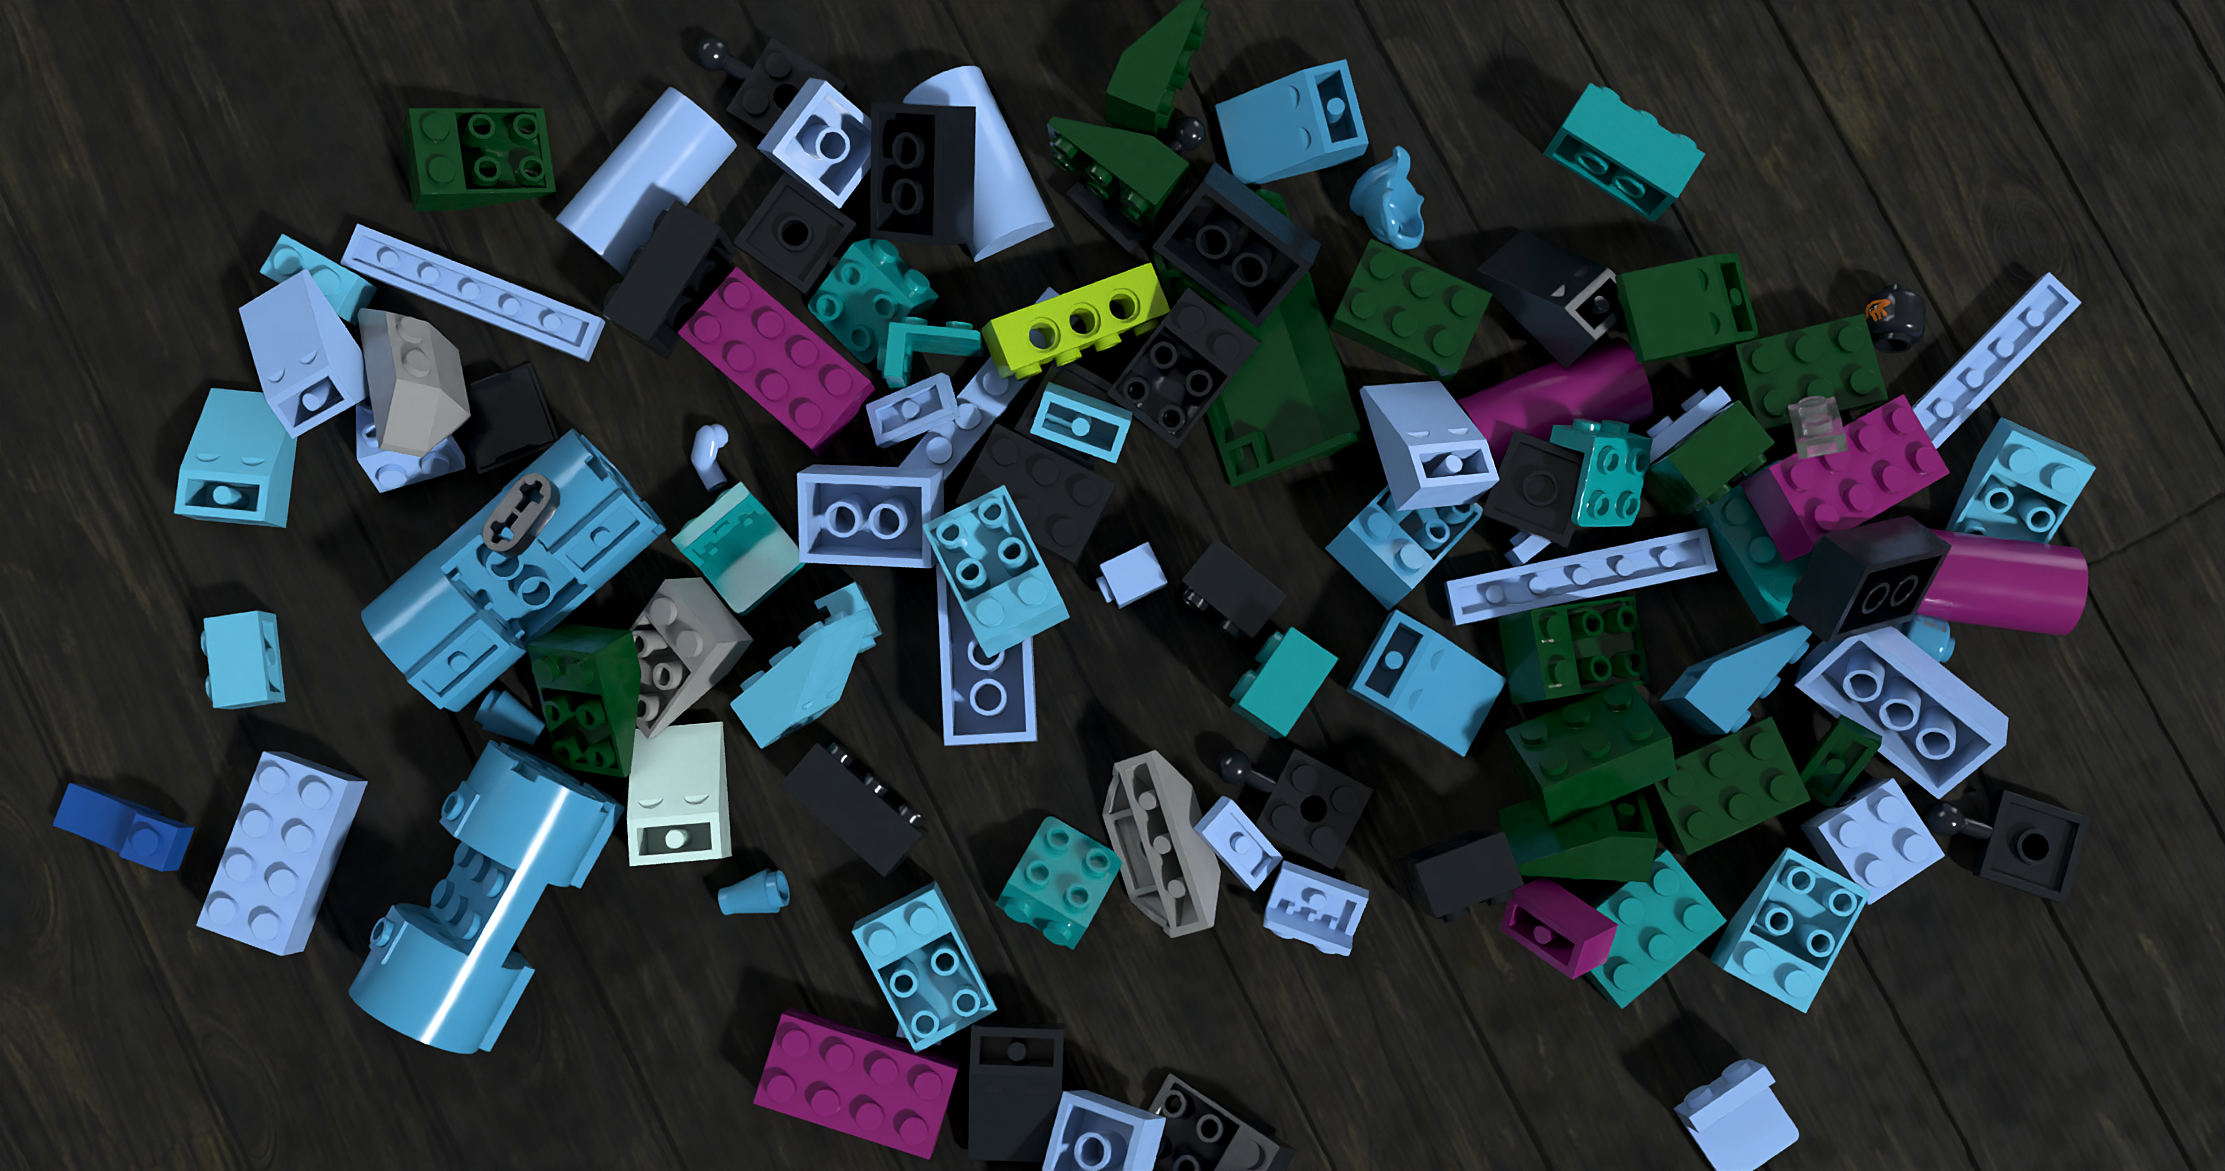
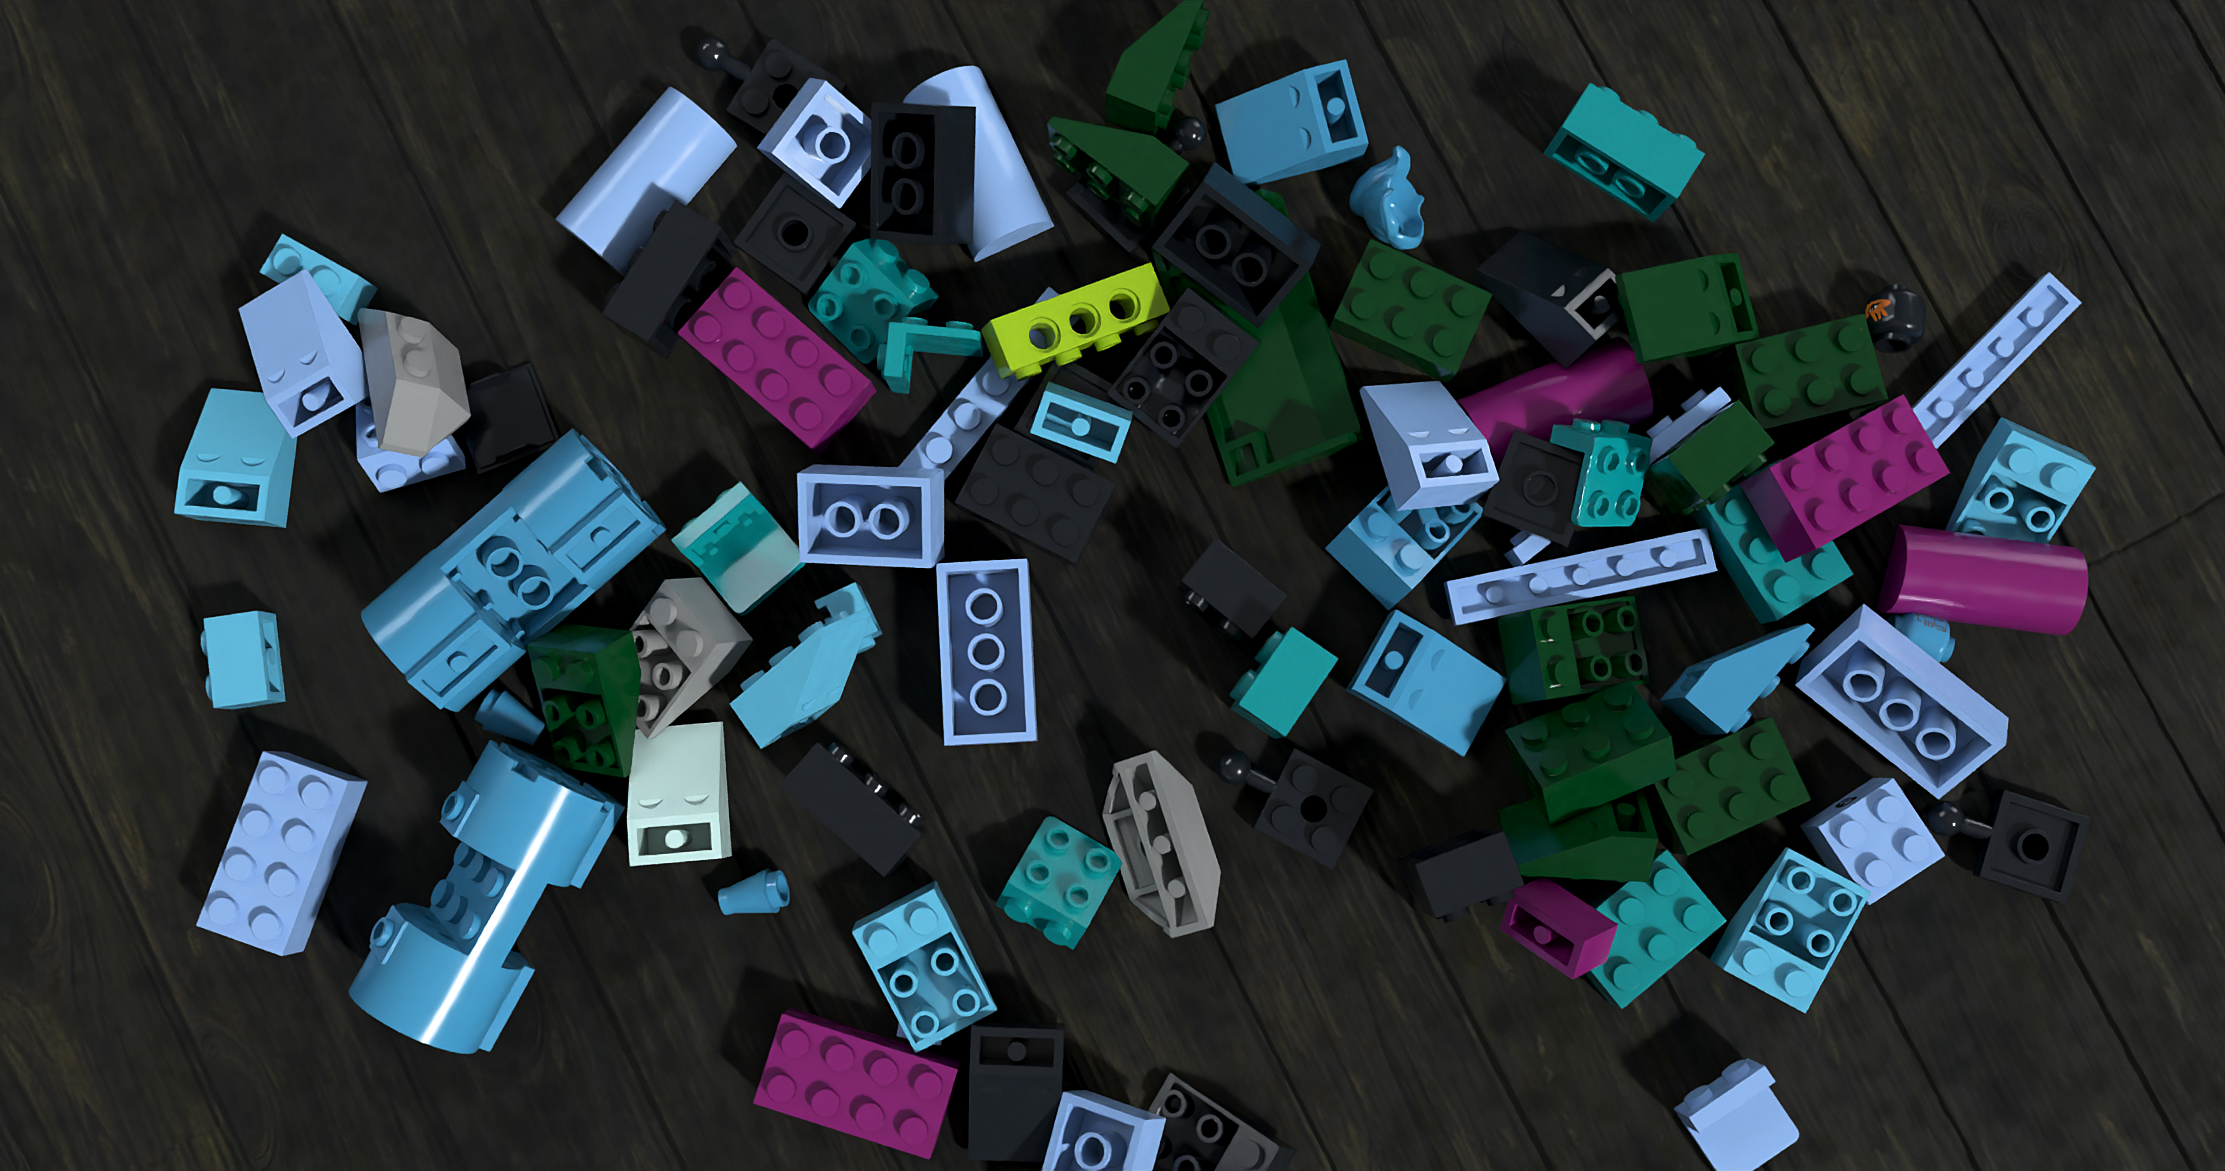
blue slope [53,783,195,872] -> none
light blue plate [340,224,605,362] -> none
dark green slope [401,108,556,211] -> none
beam [482,473,561,558] -> none
light blue arm [691,424,728,492] -> none
light blue plate [865,373,961,448] -> none
medium azure slope [922,485,1070,658] -> none
light blue brick [1096,542,1168,609] -> none
light blue plate [1193,796,1283,891] -> none
light blue bracket [1263,860,1369,956] -> none
black brick [1785,515,1952,644] -> none
clear plate [1788,396,1848,459] -> none
dark green plate [1798,714,1882,808] -> none

